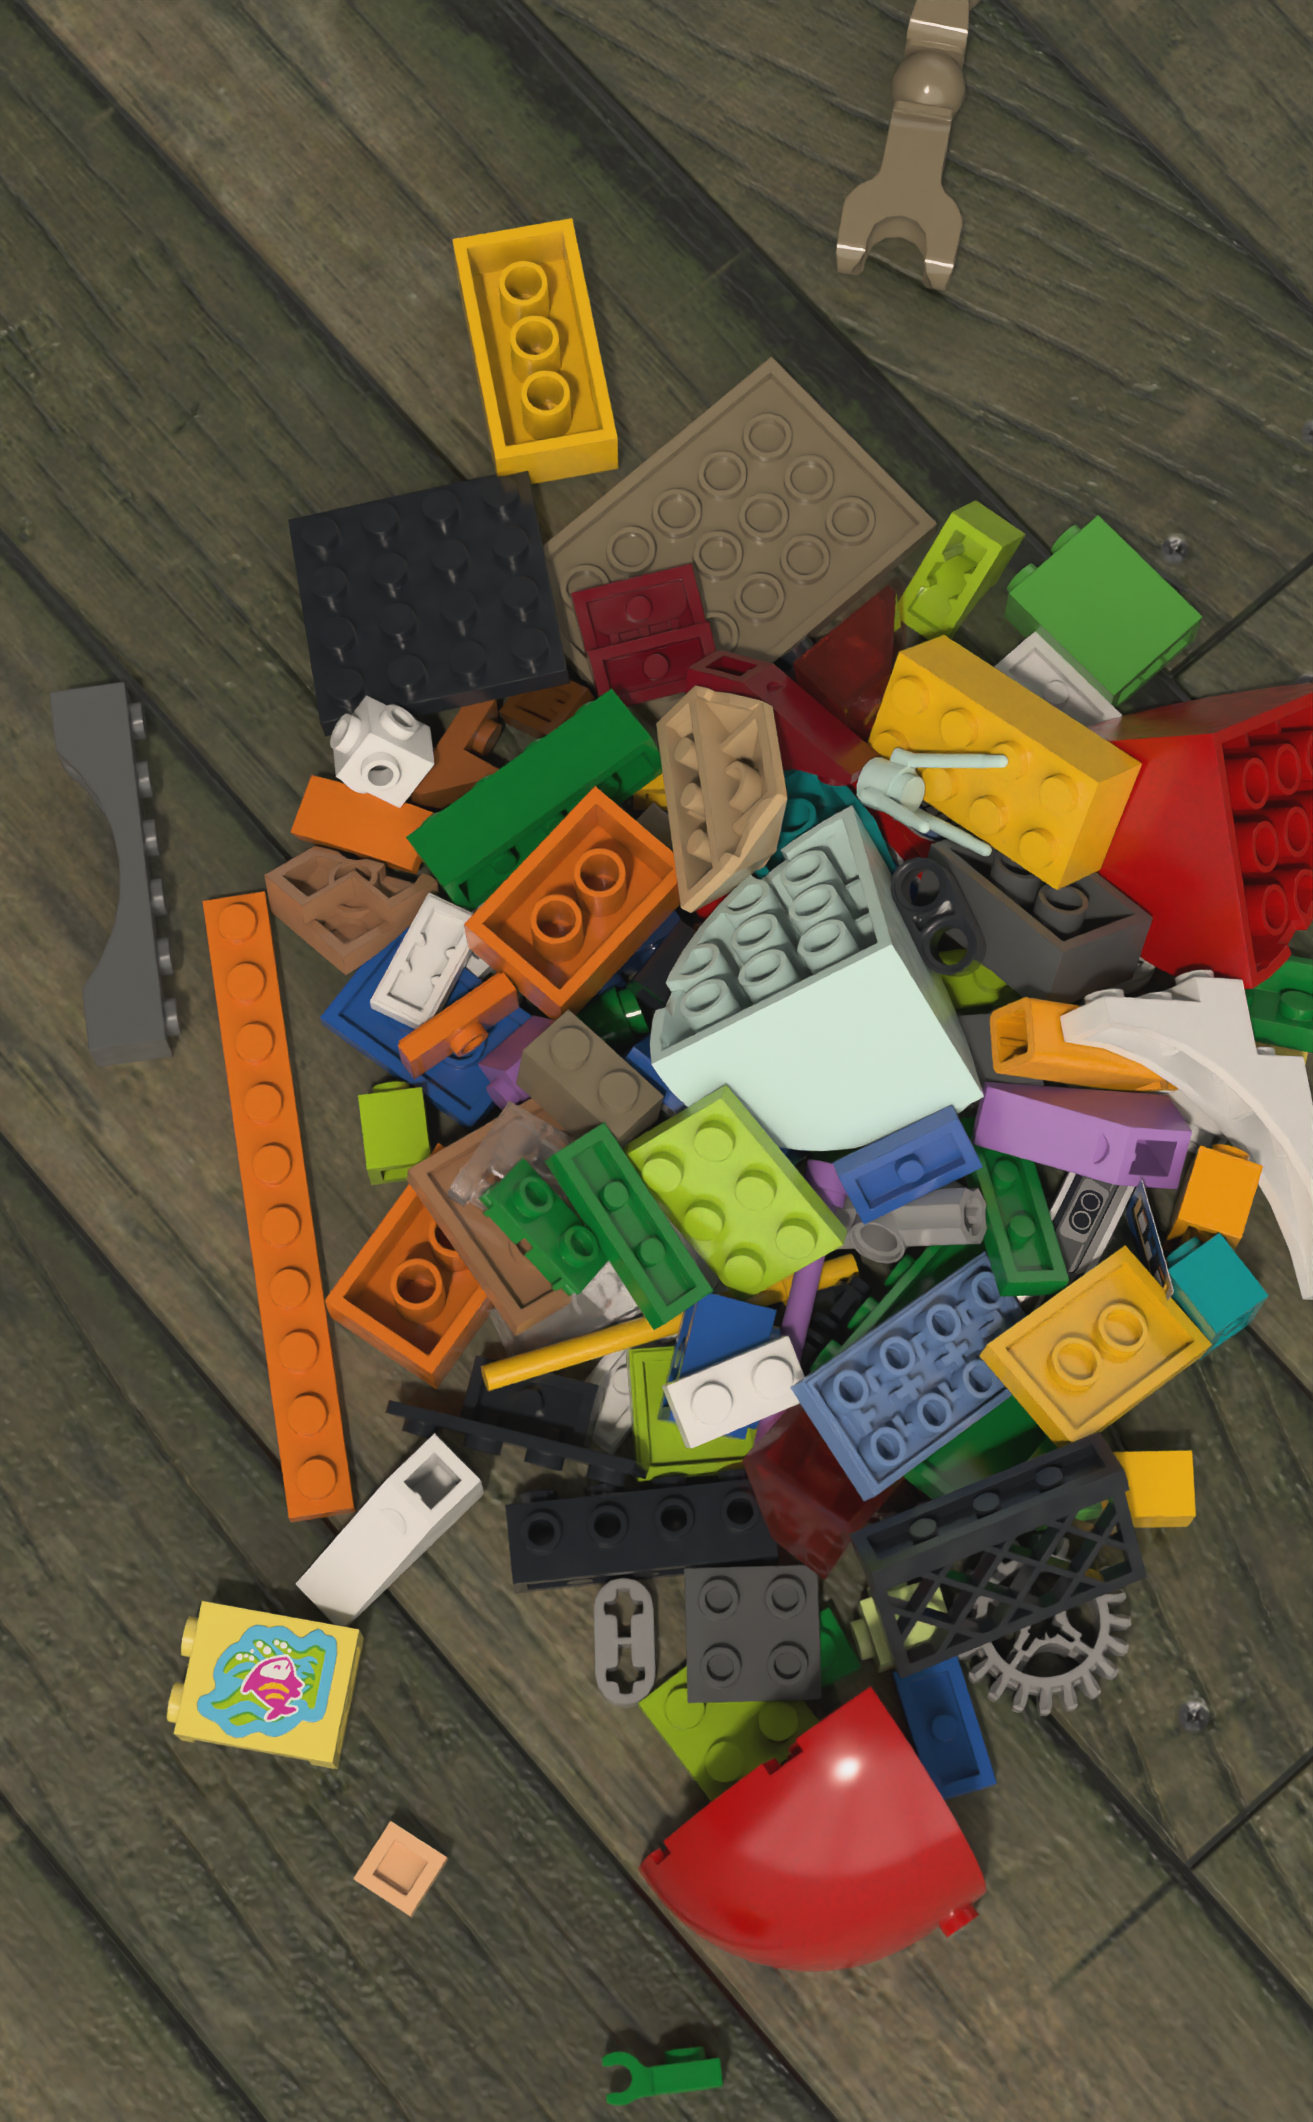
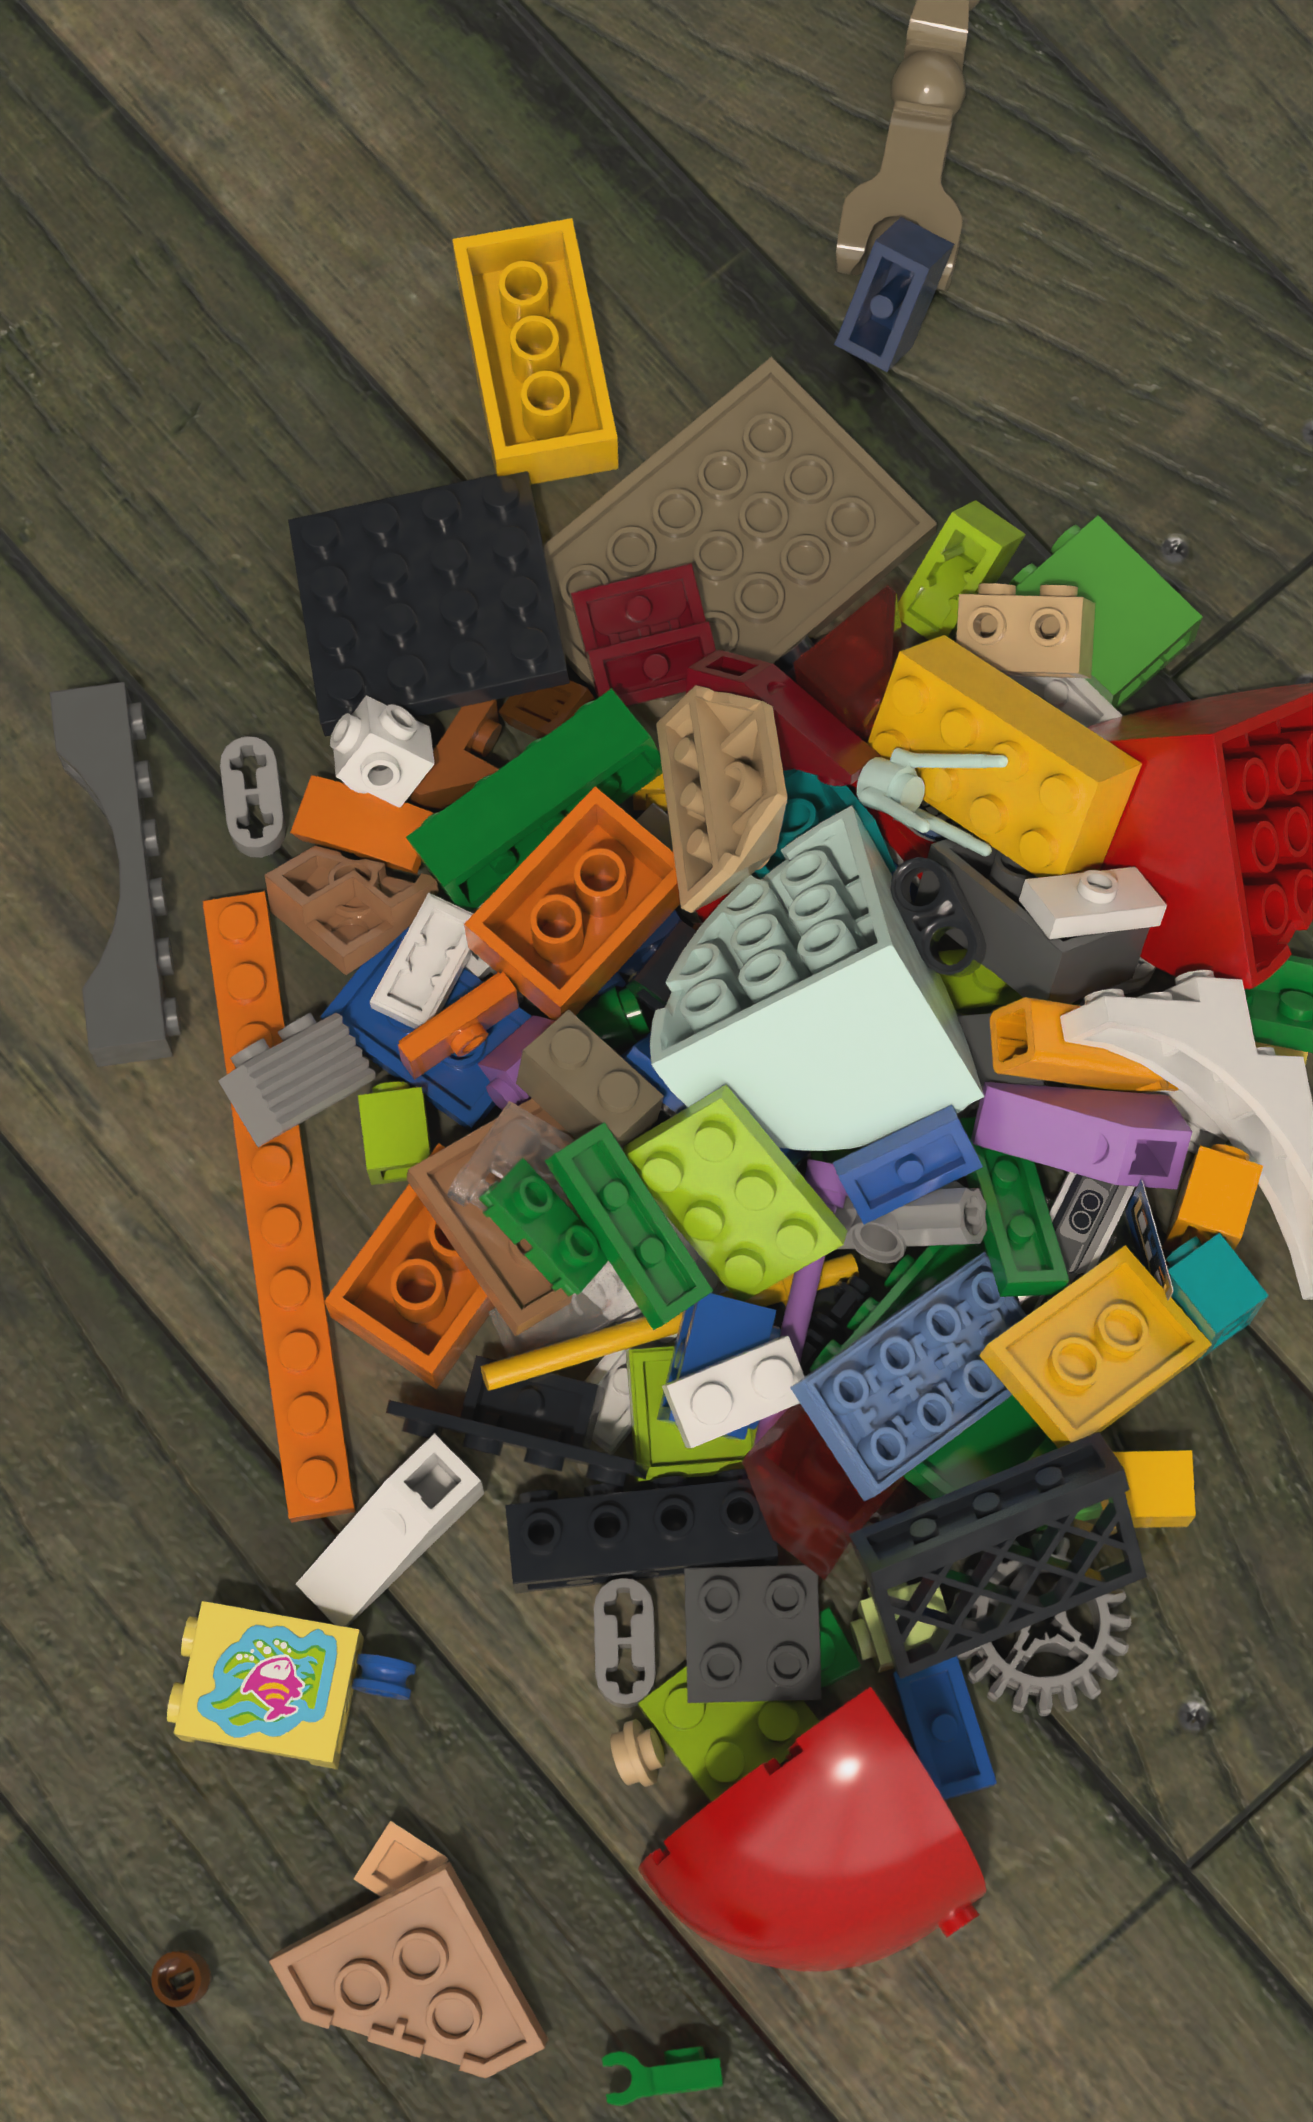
none -> reddish brown hinge [151,1950,212,2007]
none -> light grey brick [218,1013,375,1147]
none -> light grey beam [220,736,286,858]
none -> medium nougat plate [269,1861,548,2079]
none -> blue bush [352,1654,417,1700]
none -> tan plate [610,1719,665,1787]
none -> dark blue brick [834,217,954,372]
none -> tan brick [956,583,1095,679]
none -> white plate [1019,867,1167,939]

